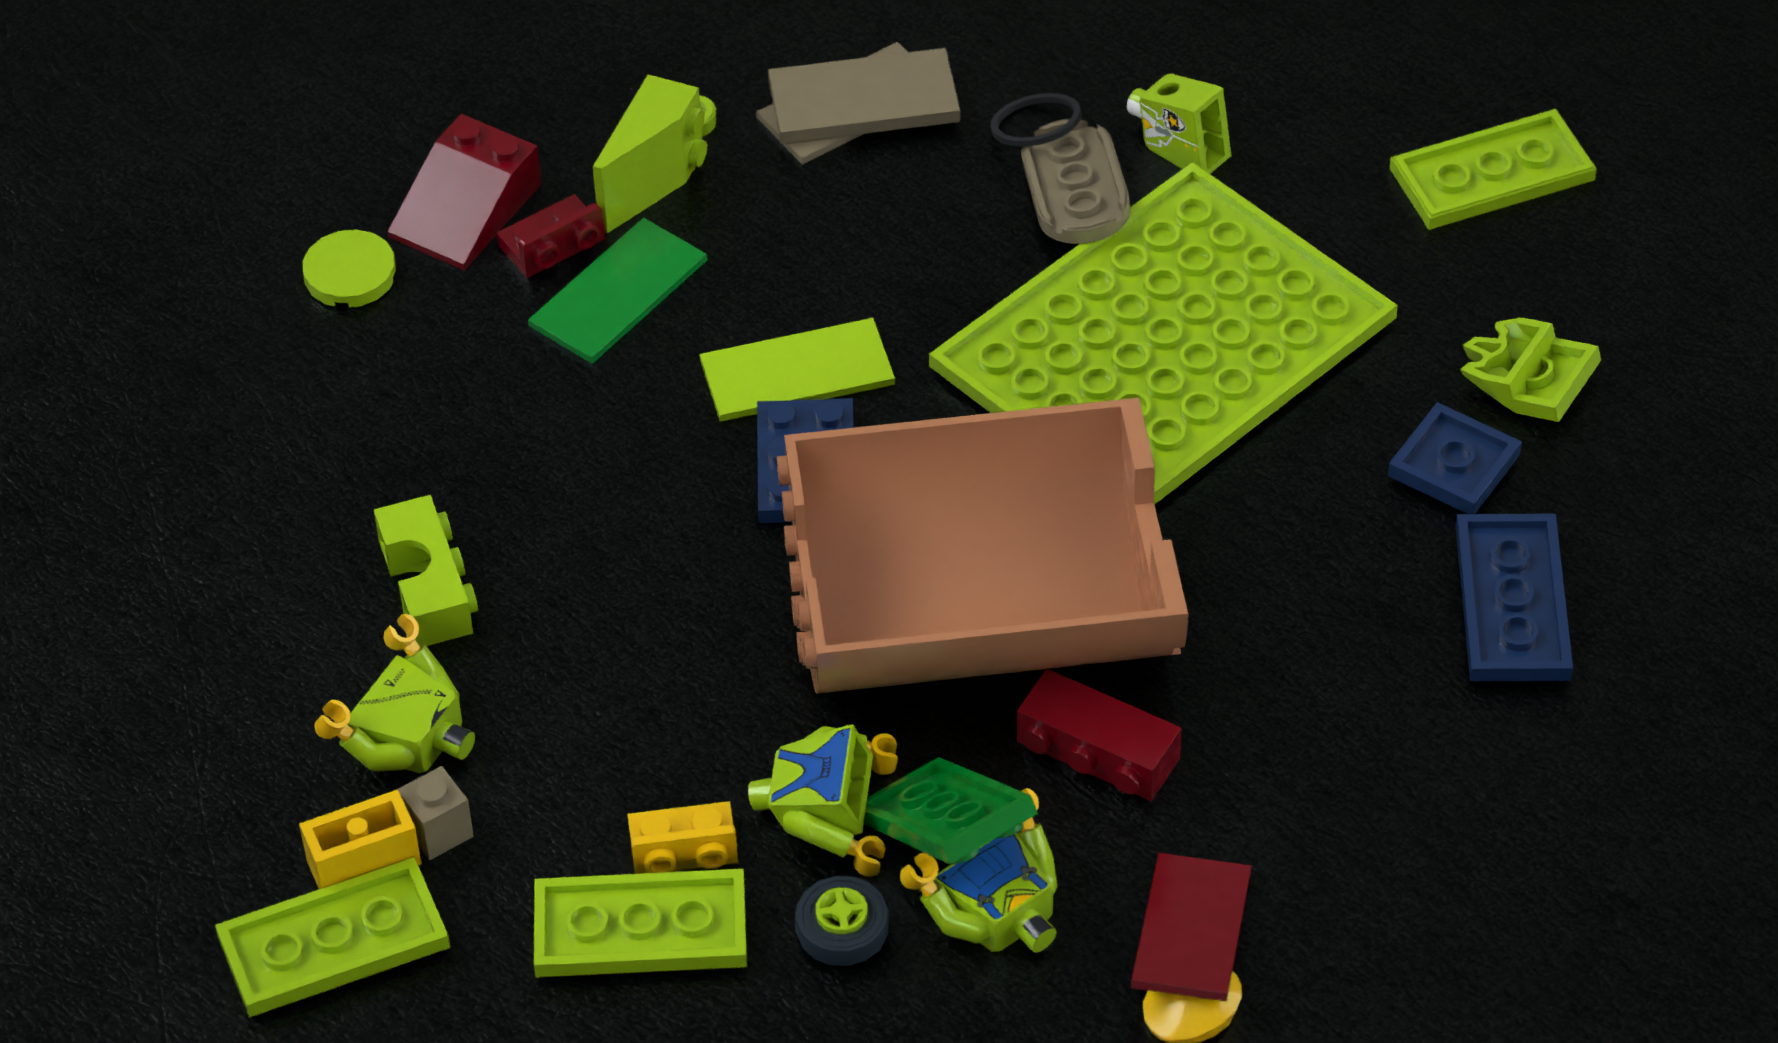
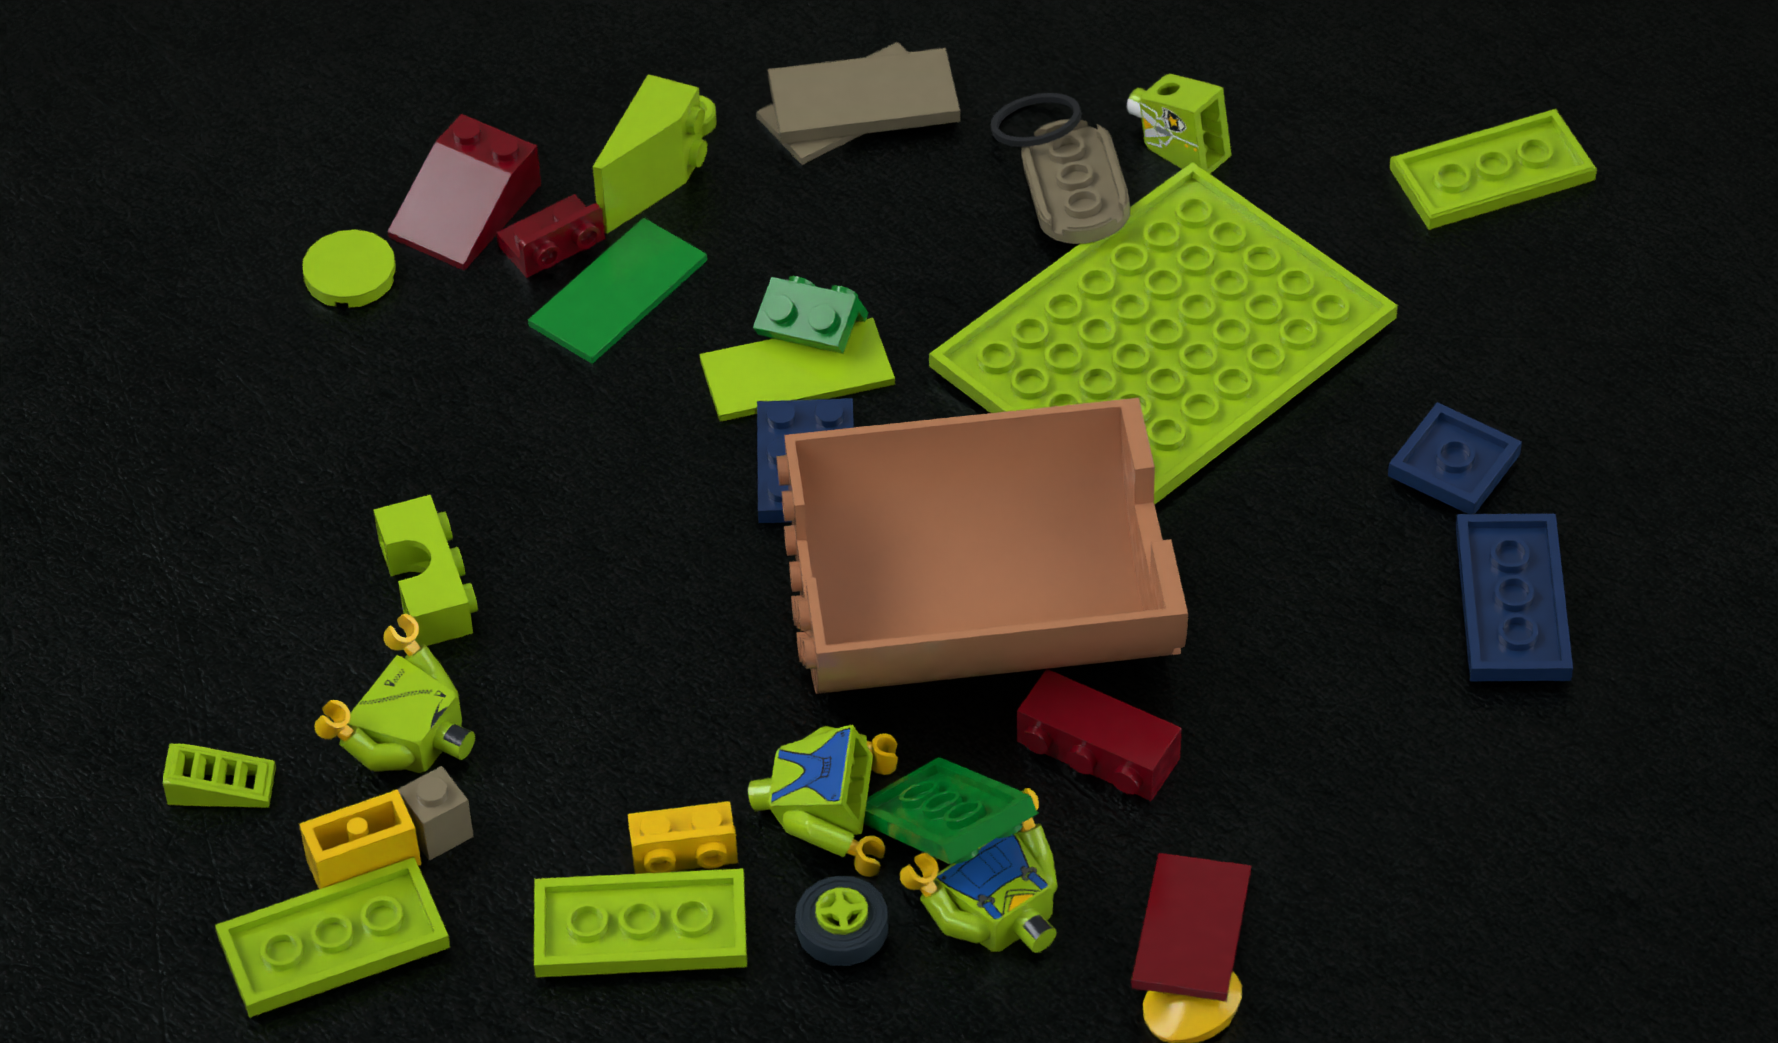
lime plate [1460,317,1601,422] -> none
none -> lime slope [163,744,276,808]
none -> bracket [753,276,868,354]

